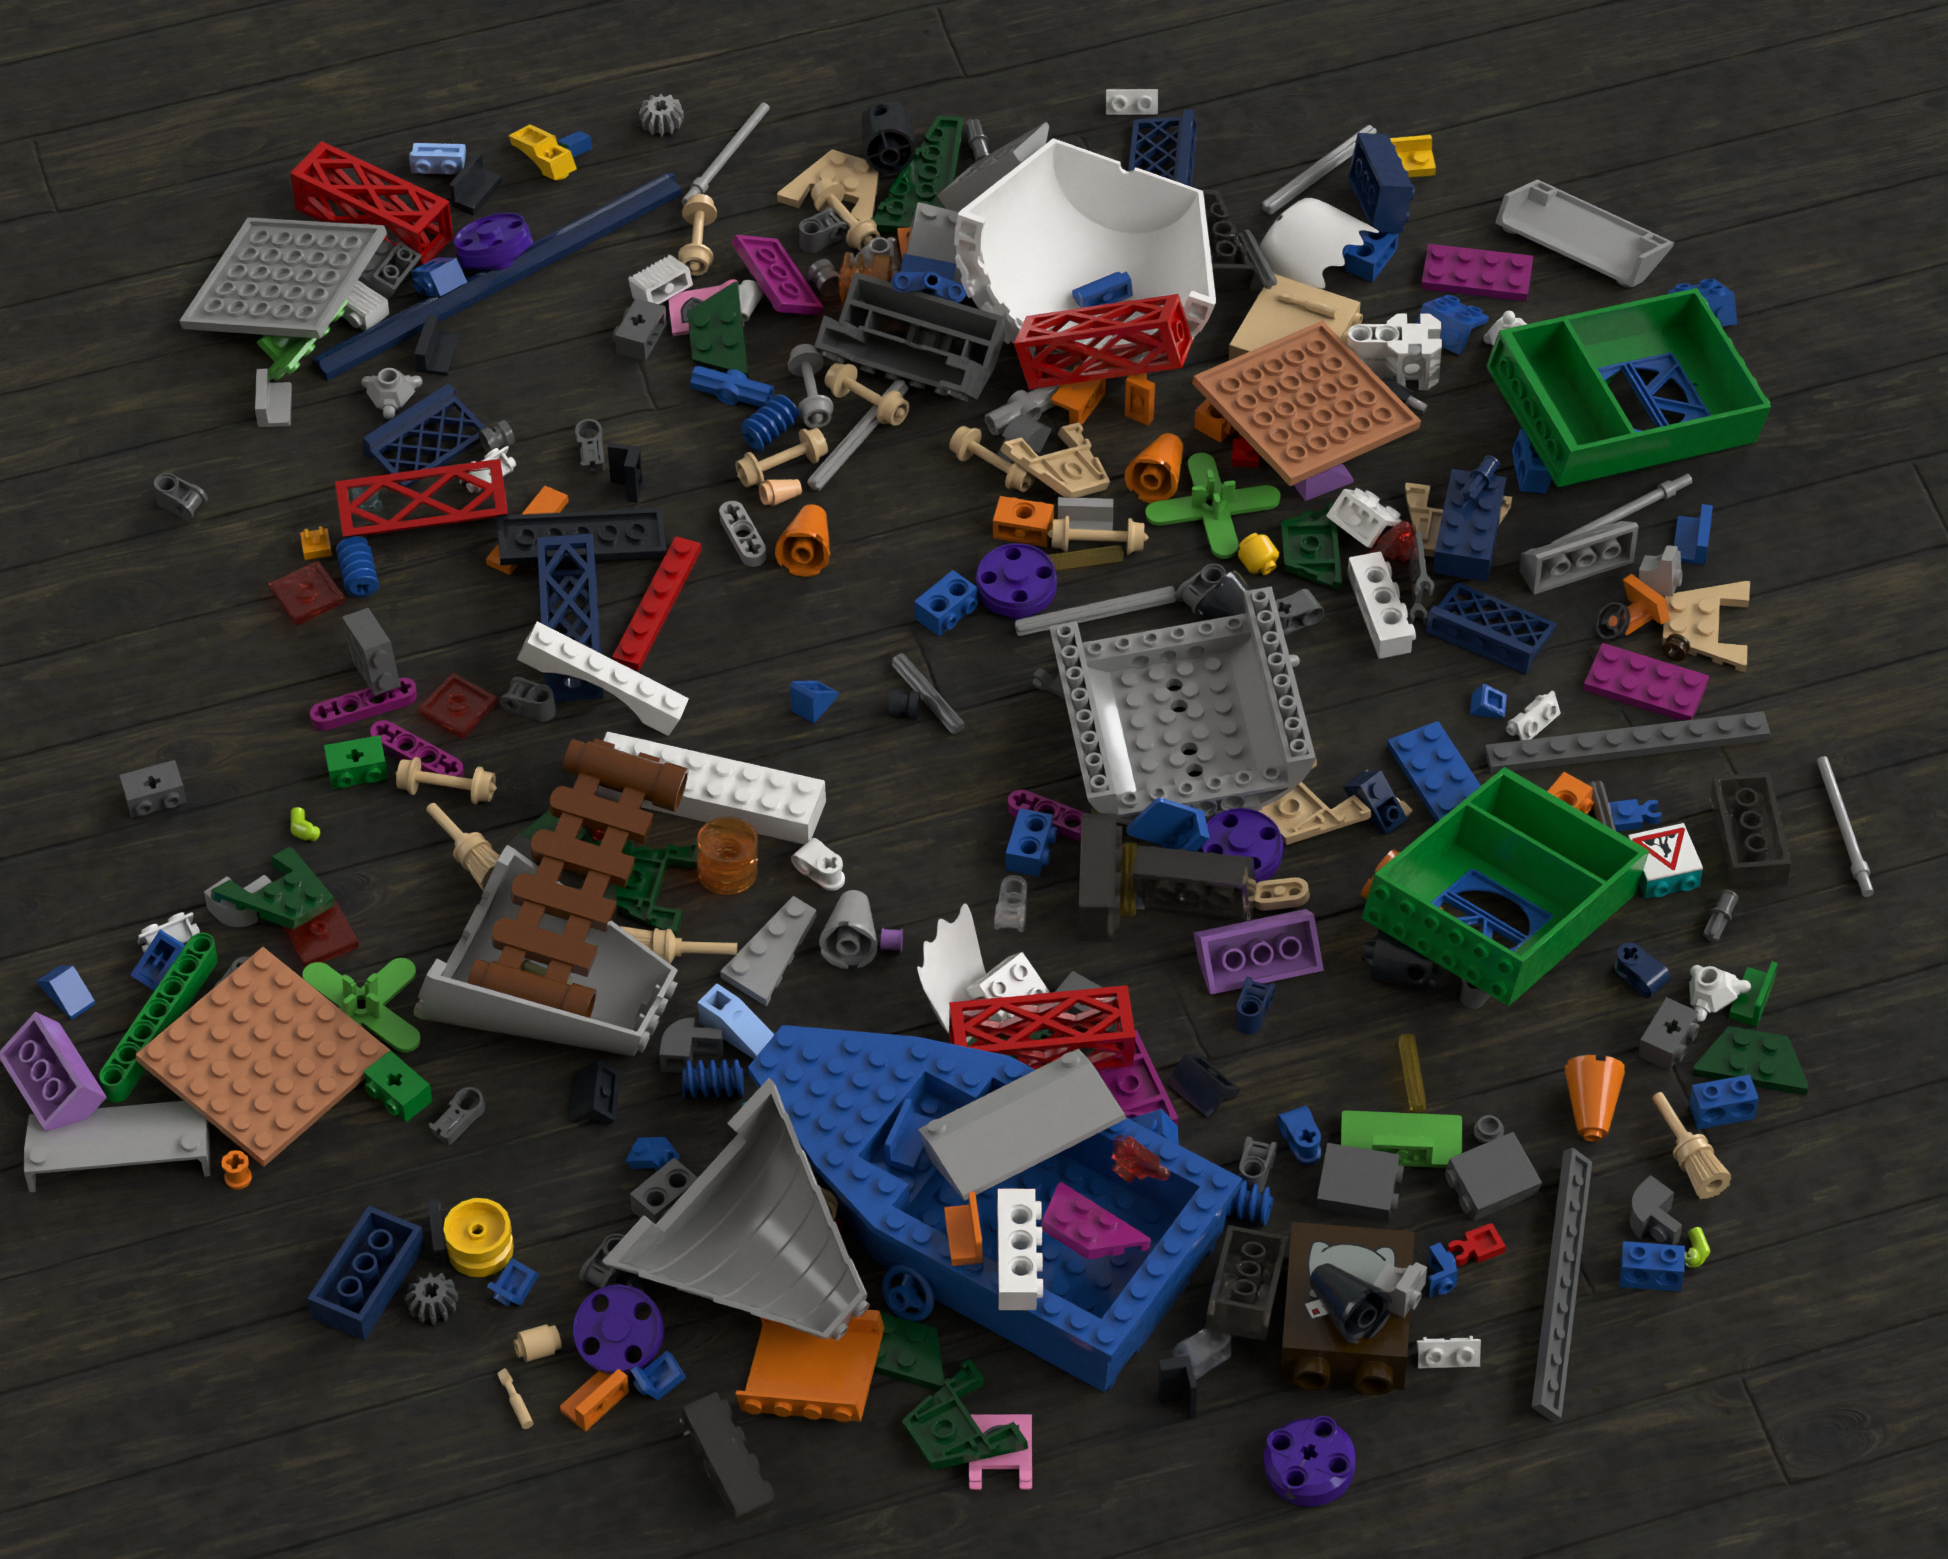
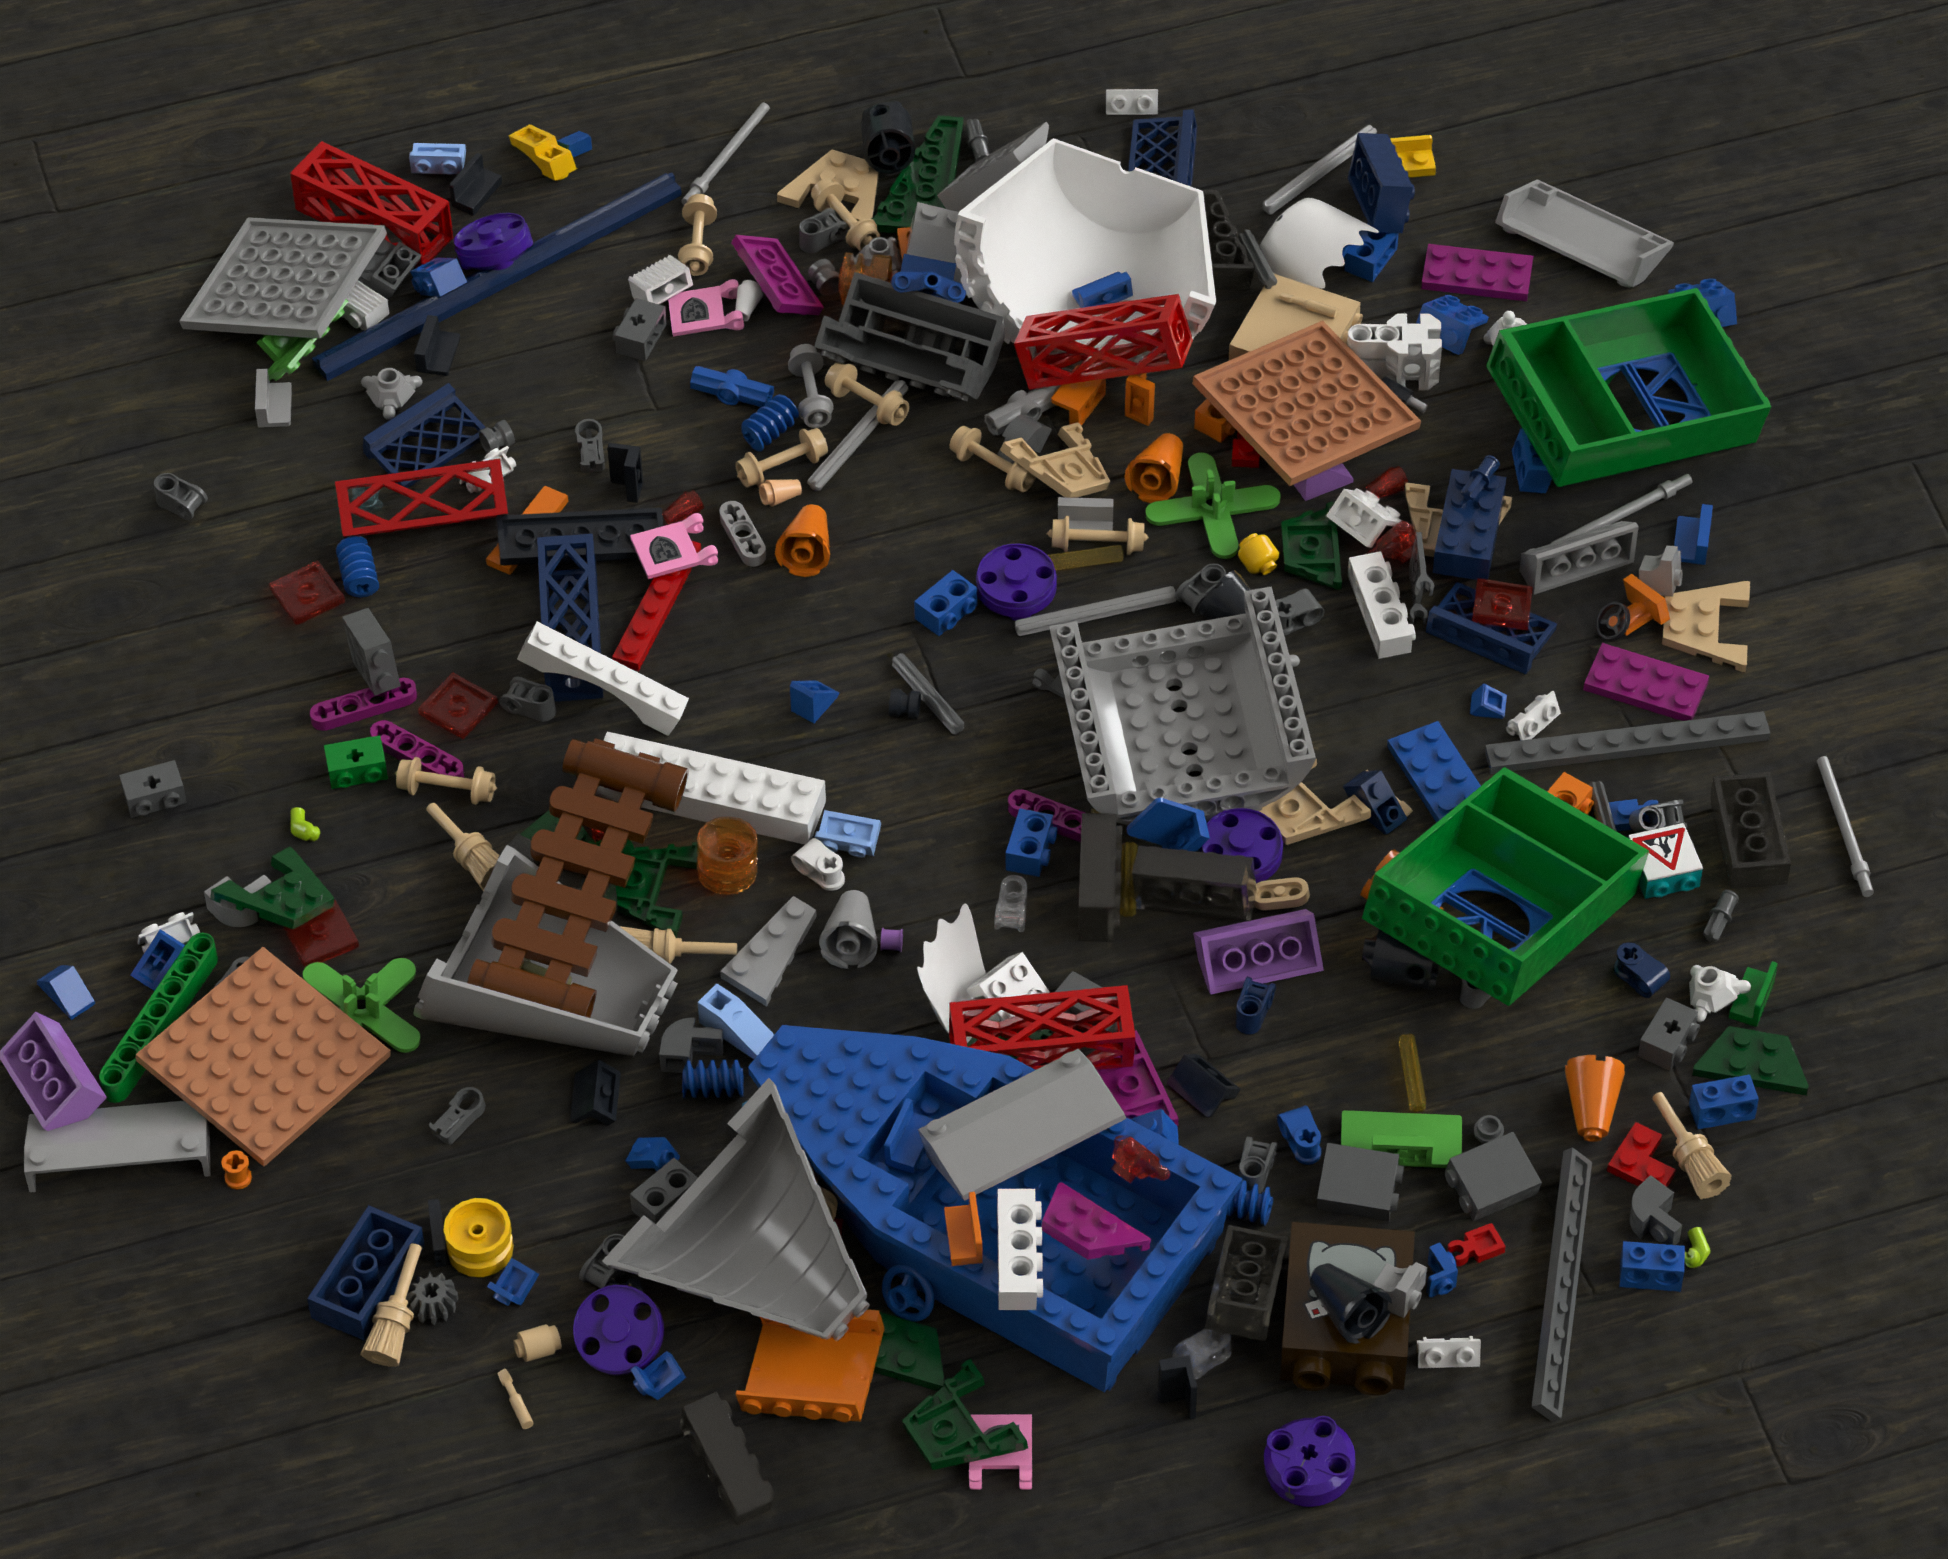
light orange tile [300,526,332,560] -> none
green brick [363,1050,433,1122] -> none
orange panel [560,1369,629,1432] -> none
light grey gear [639,94,684,136] -> none
dark green wing [687,282,749,378] -> none
orange brick [993,496,1054,547] -> none
dark brown bush [1662,634,1691,661] -> none
none -> tan piece [361,1244,422,1367]
none -> bright pink flag [630,513,718,579]
none -> clear red cone [662,490,704,525]
none -> light blue bracket [815,810,881,857]
none -> clear red cone [1366,466,1408,498]
none -> clear red plate [1472,578,1533,630]
none -> red plate [1607,1122,1676,1187]
none -> dark grey piece [1629,799,1688,833]

